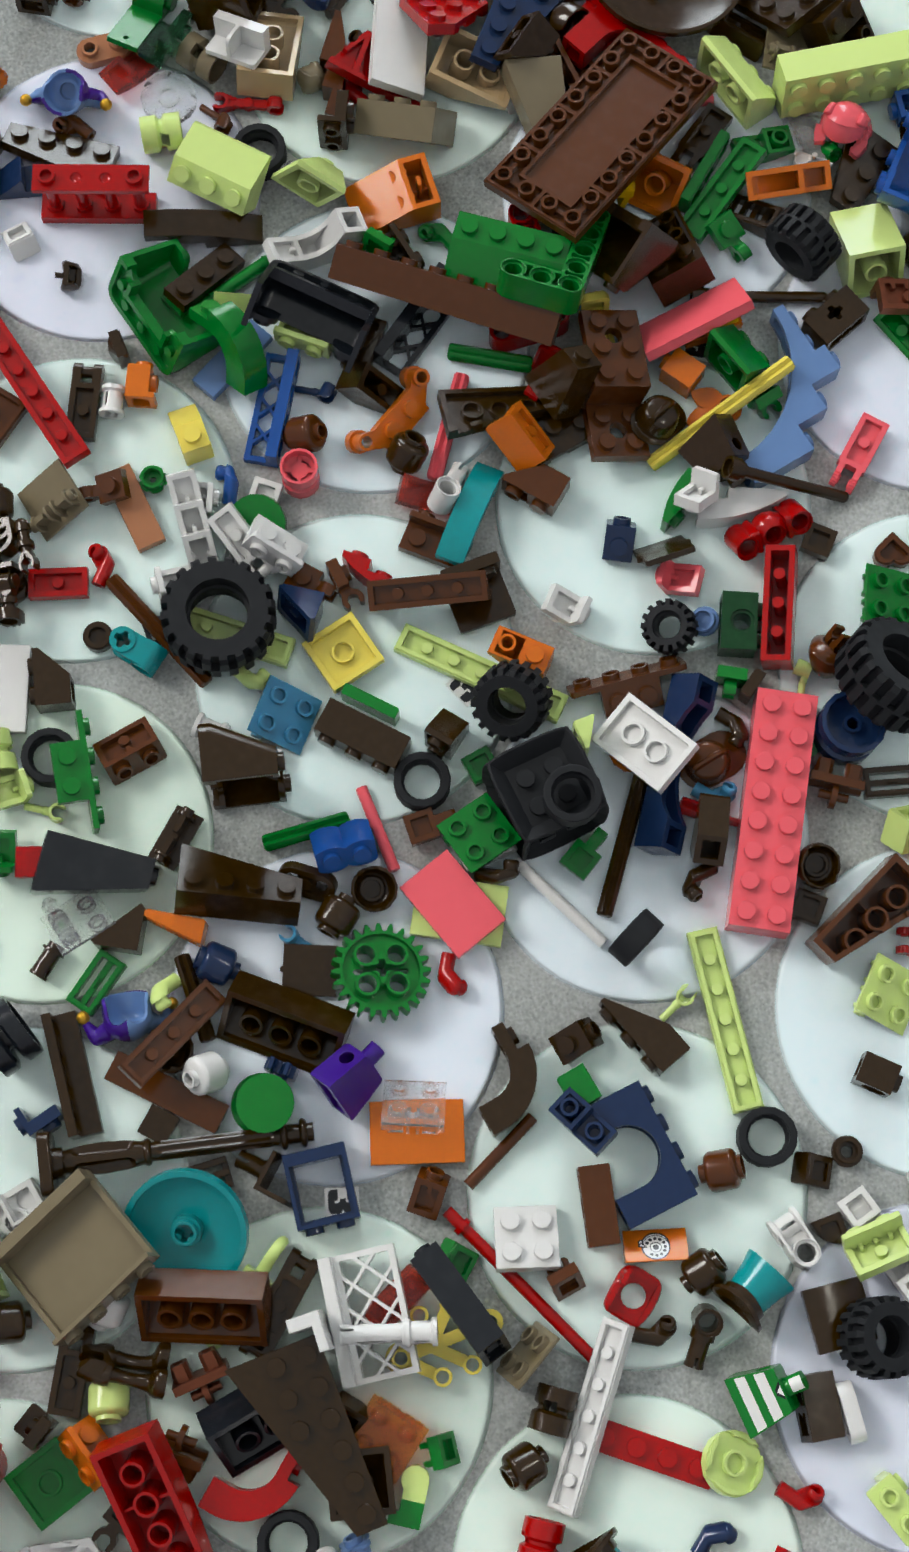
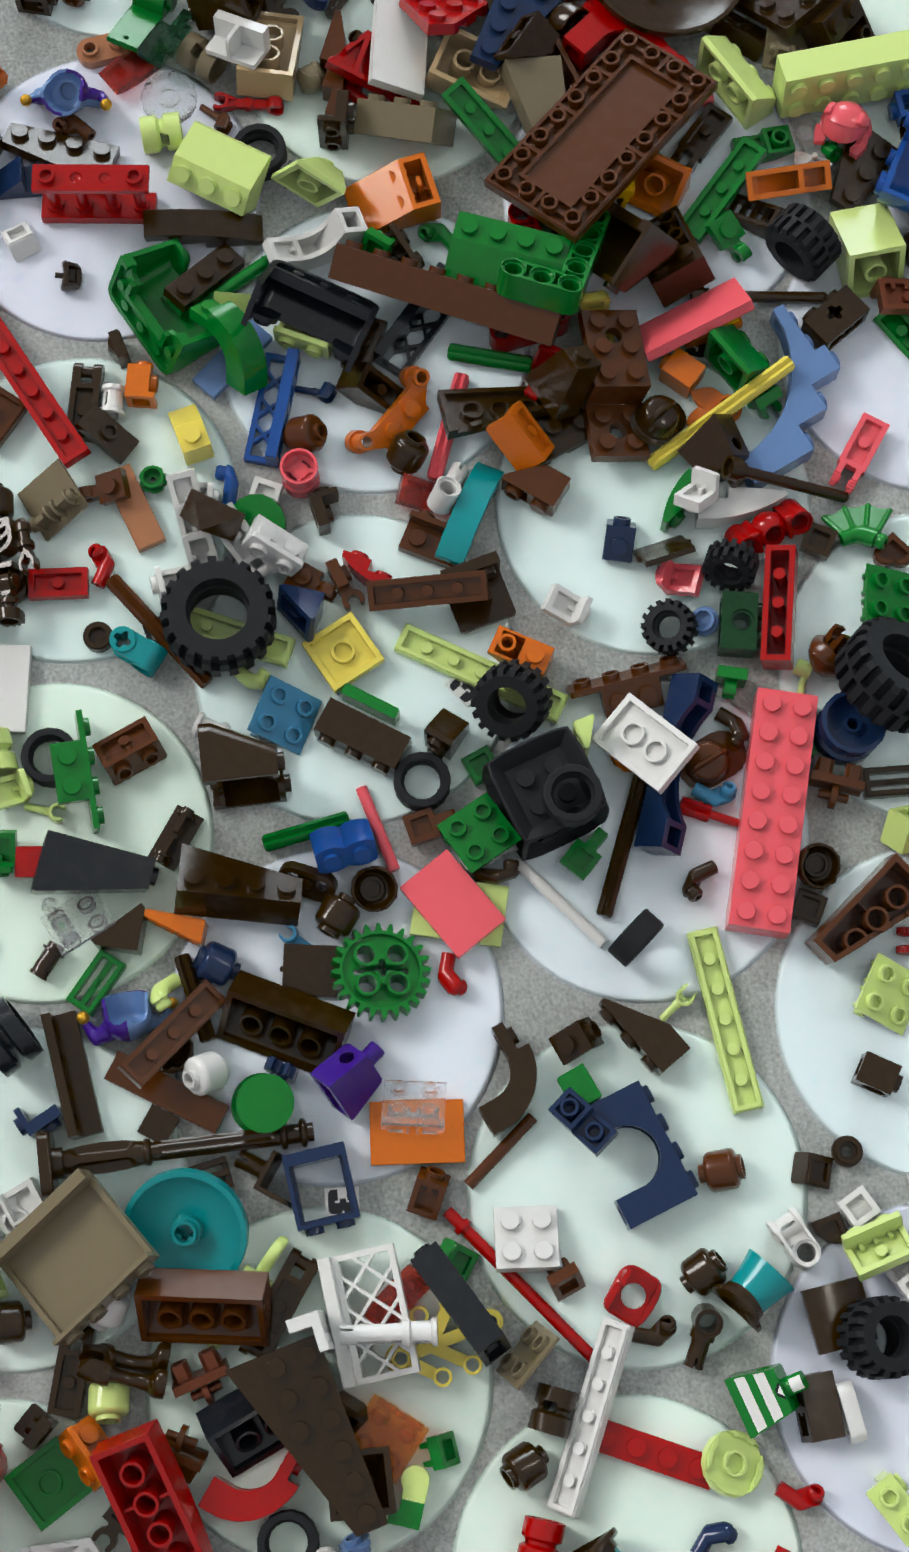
dark brown slope [27,648,76,714] -> none
reddish brown piece [576,1163,621,1248] -> none
orange slope [622,1228,689,1264] -> none
green tile [678,129,730,214] -> none
dark brown slope [690,793,731,867] -> none
black tyre [736,1106,798,1168] -> none
dark brown tile [738,668,767,705] -> none
none -> dark brown plate [74,403,140,465]
none -> dark brown slope [179,488,246,541]
none -> dark brown bracket [308,486,339,536]
none -> green plate [440,76,519,164]
none -> black tyre [702,538,760,592]
none -> green arm [821,503,893,550]

